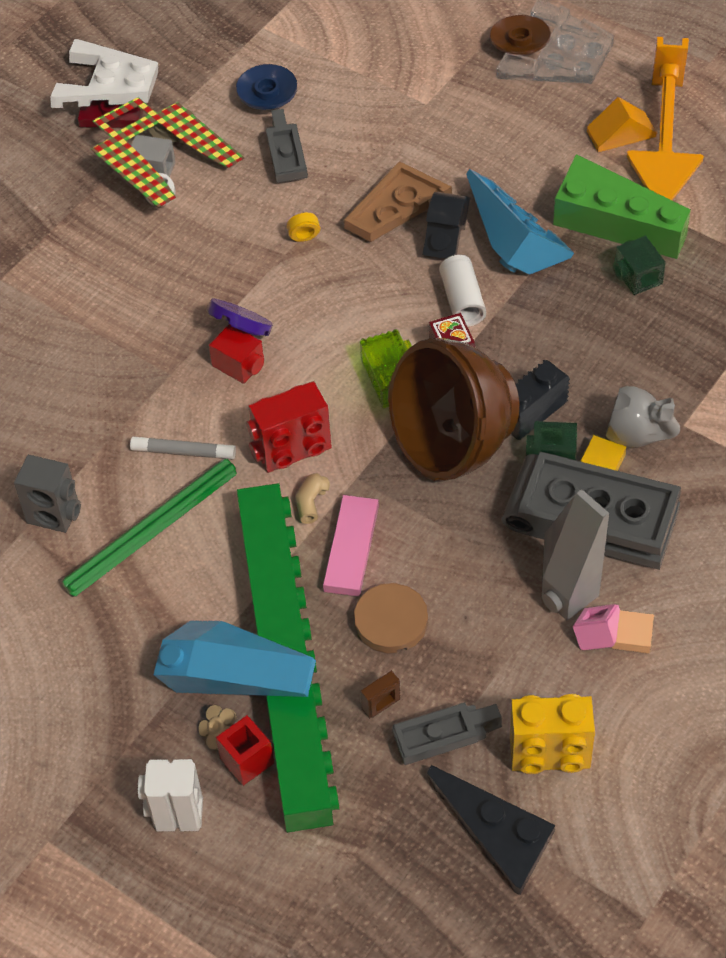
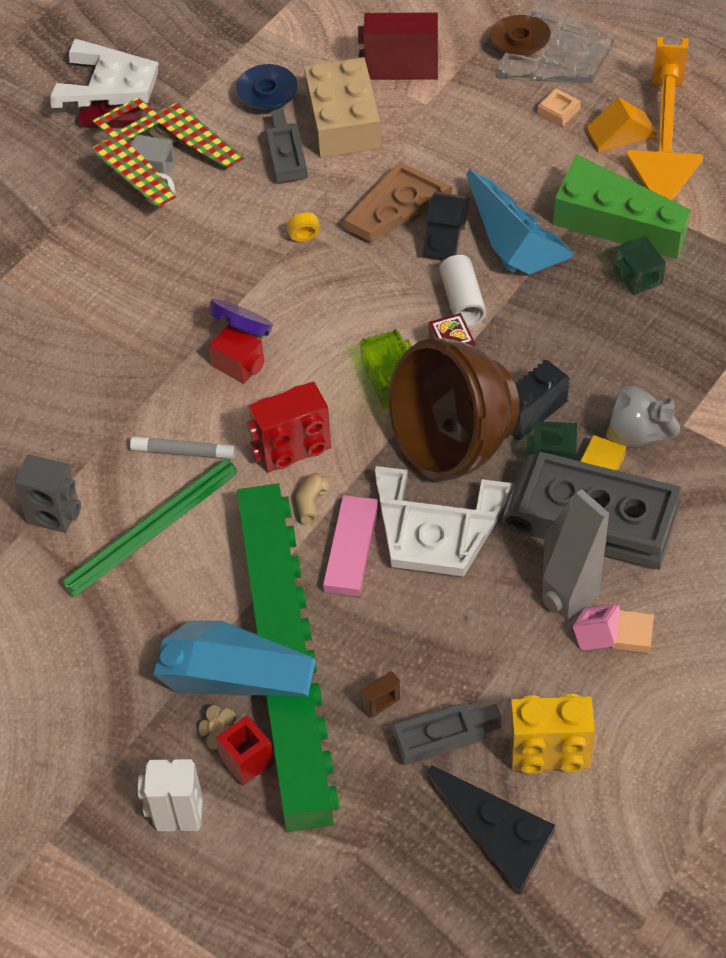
medium nougat tile [354,583,428,654] -> none
none -> tan brick [304,57,381,158]
none -> dark red brick [358,12,438,80]
none -> white wing [375,466,514,577]
none -> light nougat tile [537,88,581,127]

